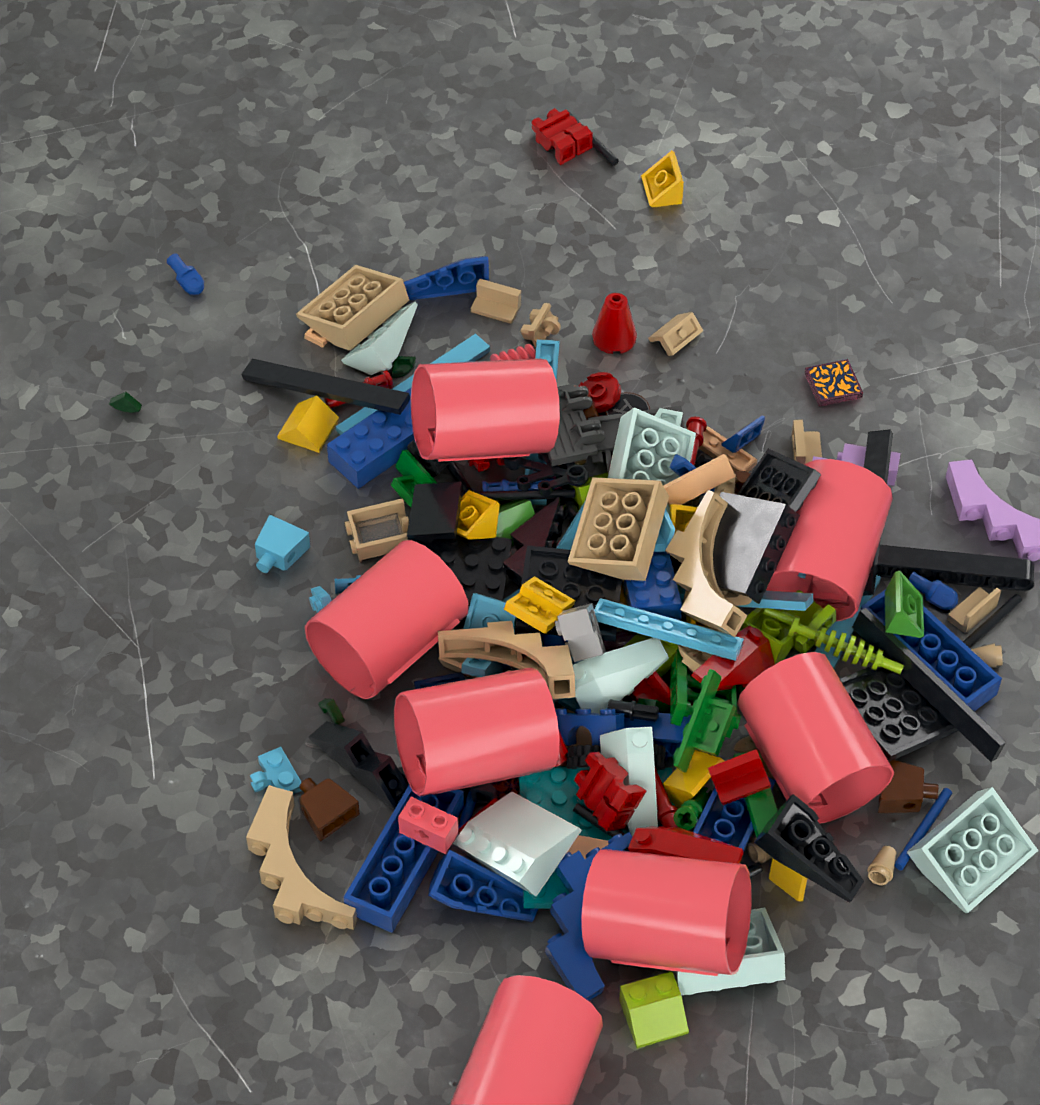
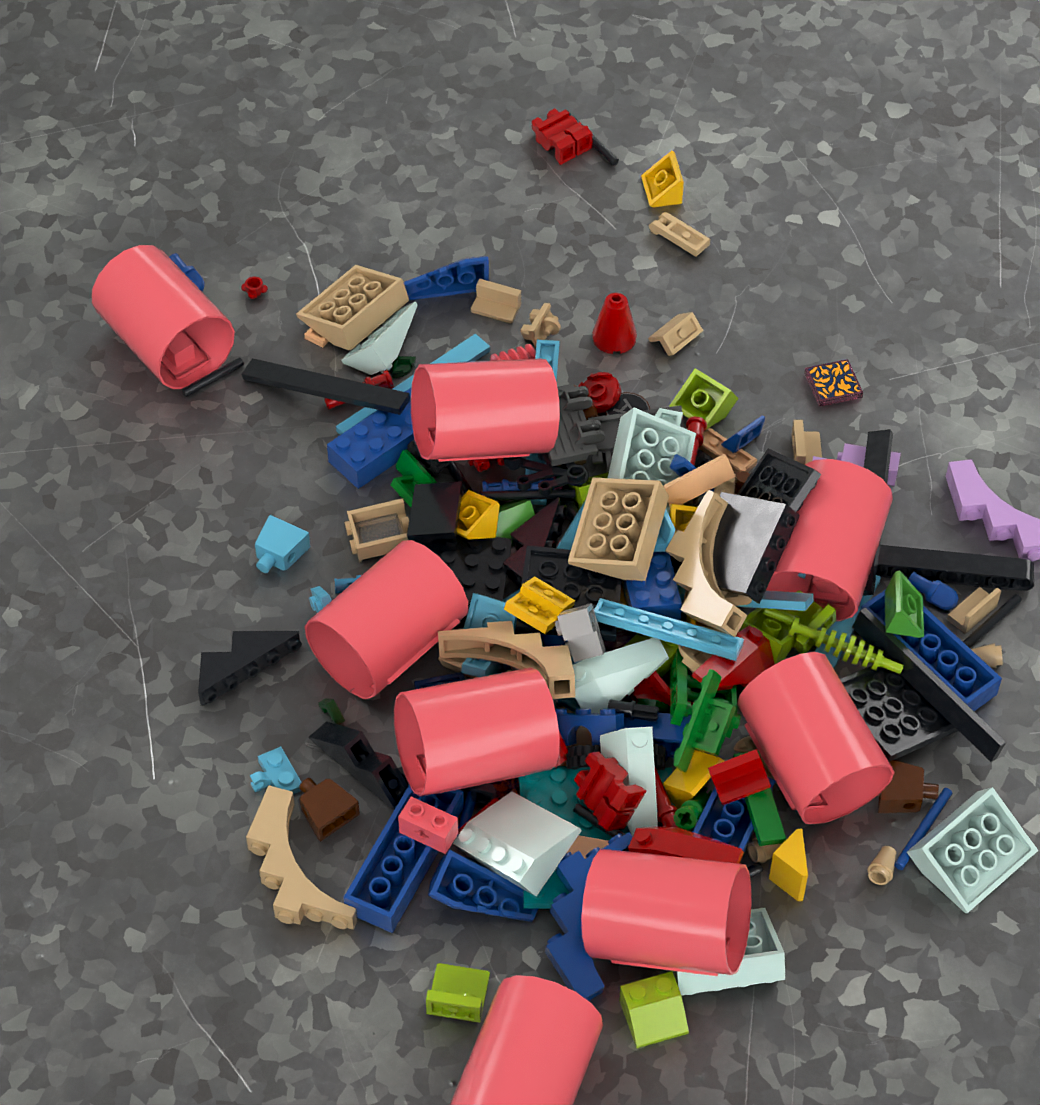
dark green tile [109,392,142,413] -> none
yellow slope [277,395,339,453] -> none
black wedge [754,794,864,903] -> none
none -> coral piece [92,245,235,389]
none -> black bar [182,357,244,397]
none -> black slope [198,631,302,706]
none -> red plate [241,276,268,299]
none -> lime bracket [426,963,490,1023]
none -> tan plate [649,212,710,257]
none -> lime slope [669,368,739,429]

